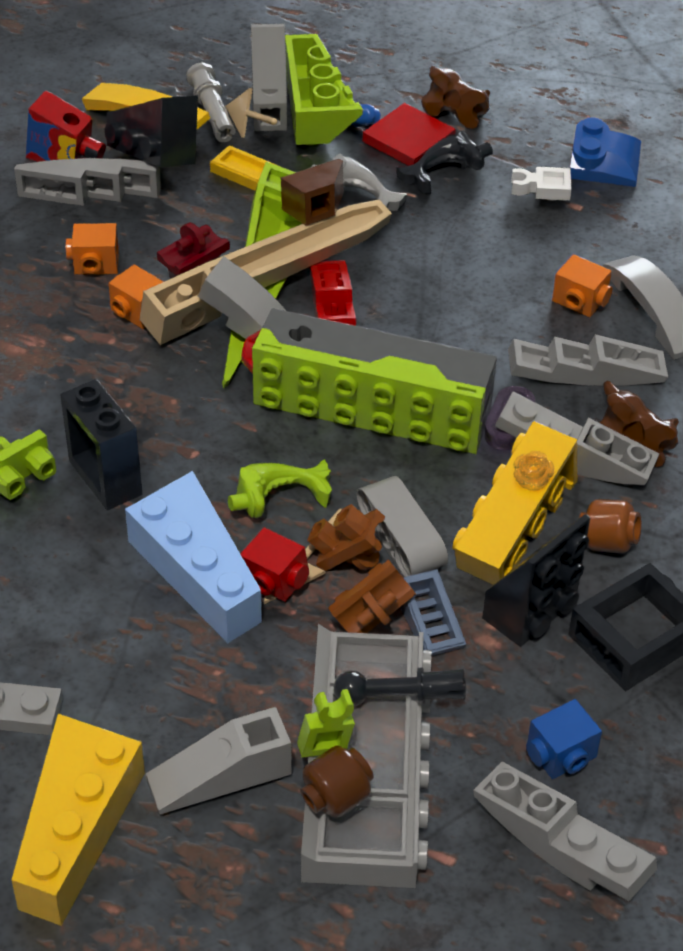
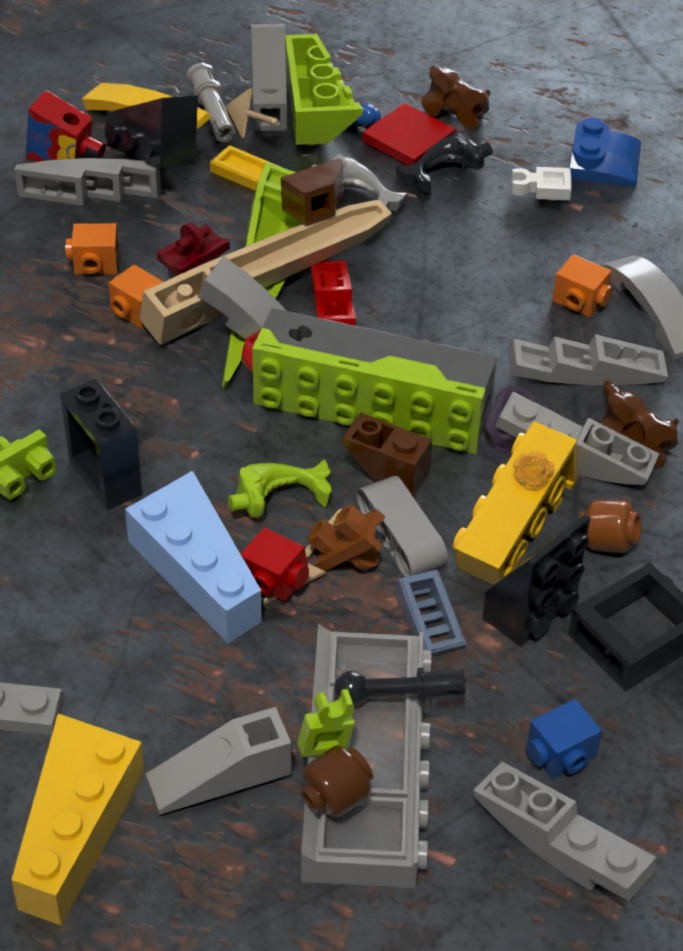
dark orange hips [328,559,416,633] -> none
none -> reddish brown slope [342,413,432,497]

